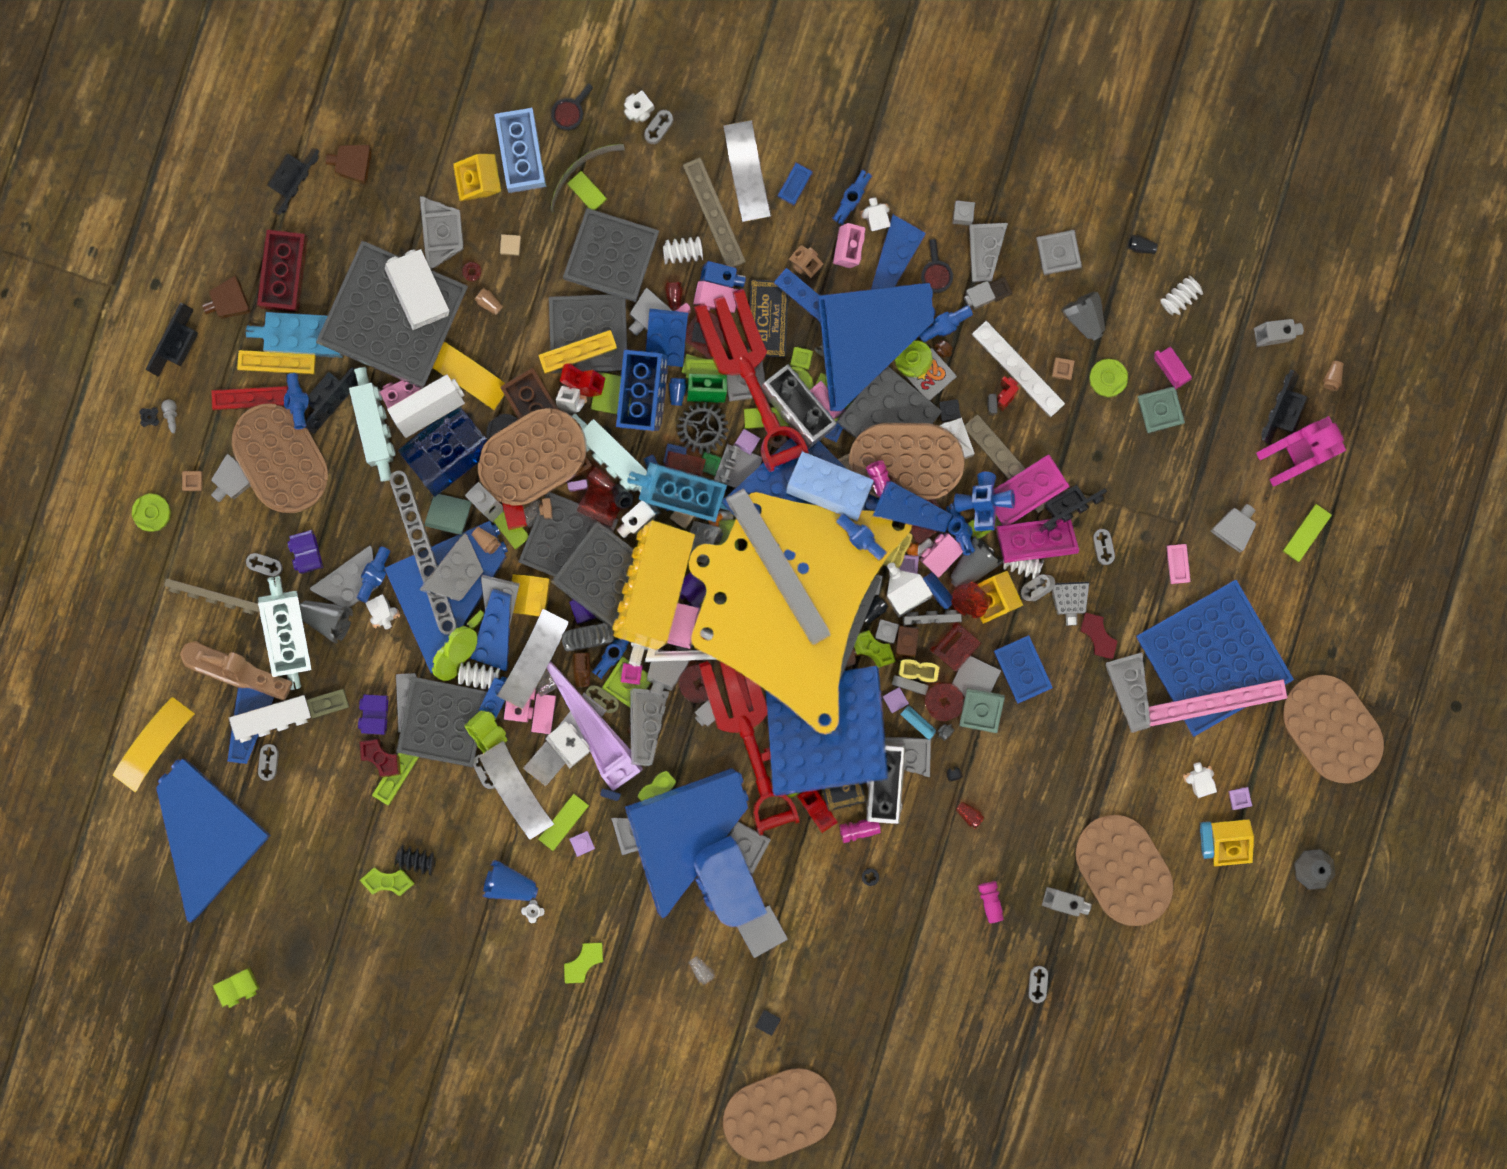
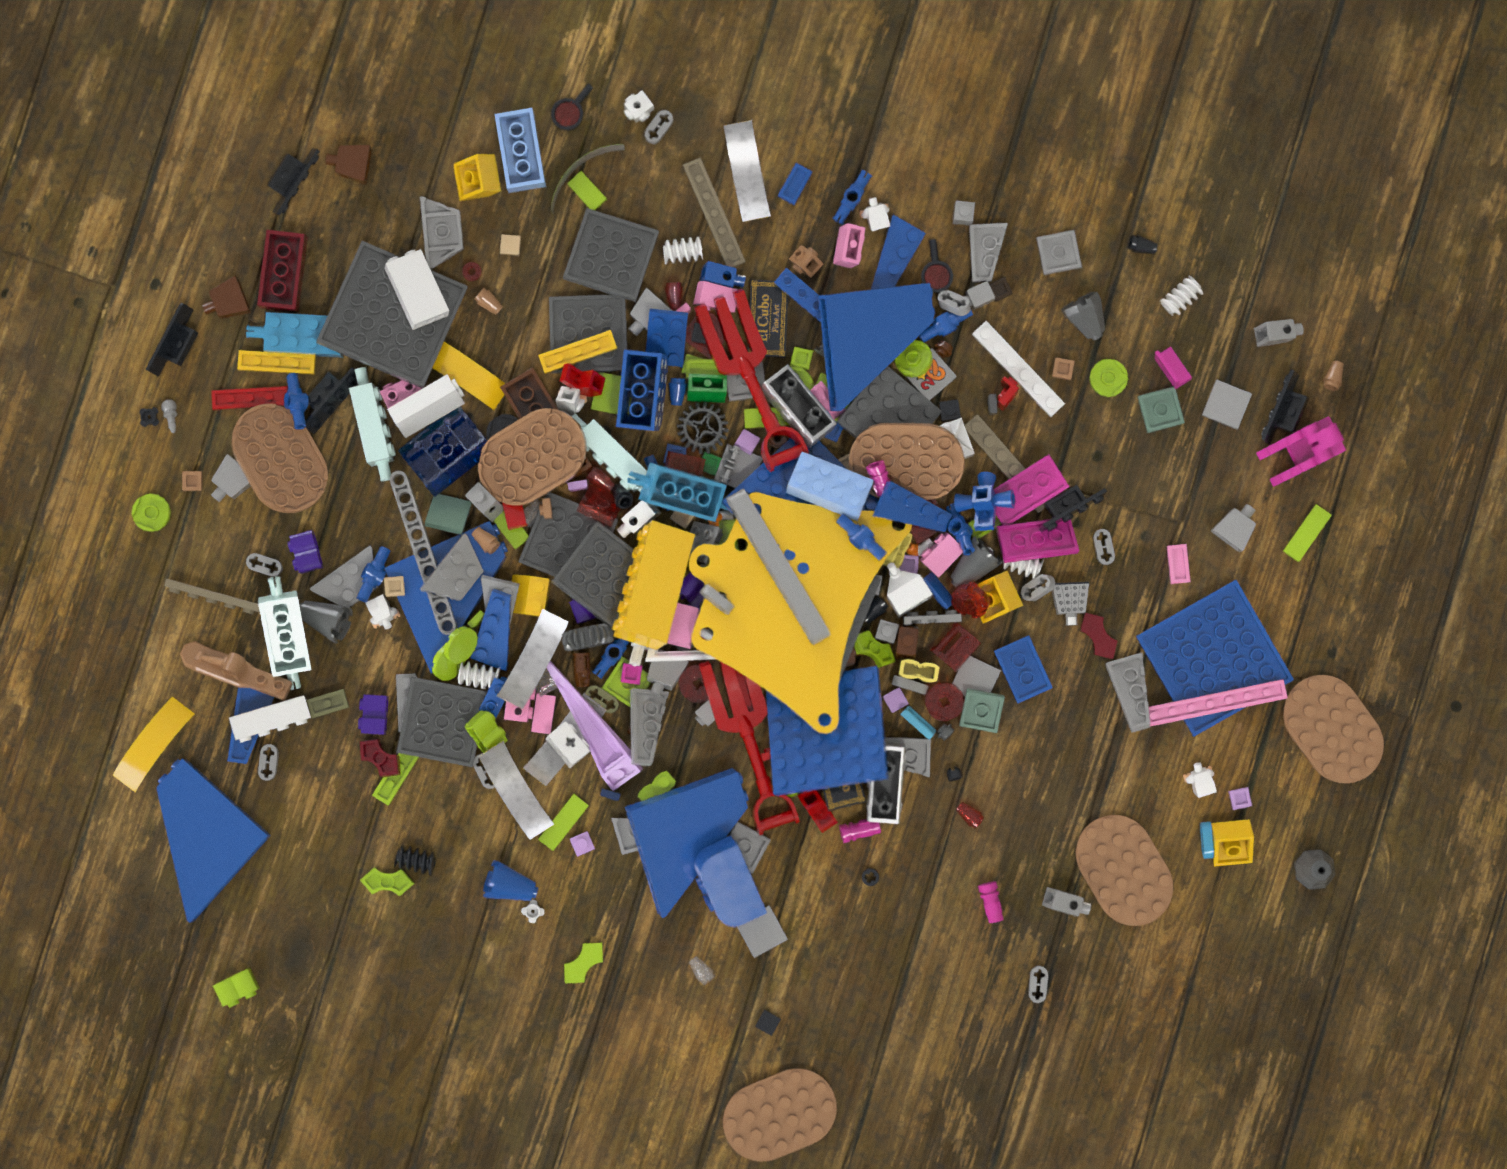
none -> tan tile [384,576,405,597]
none -> light grey beam [700,584,734,615]
none -> light grey beam [938,291,971,316]
none -> light grey tile [1202,379,1252,430]

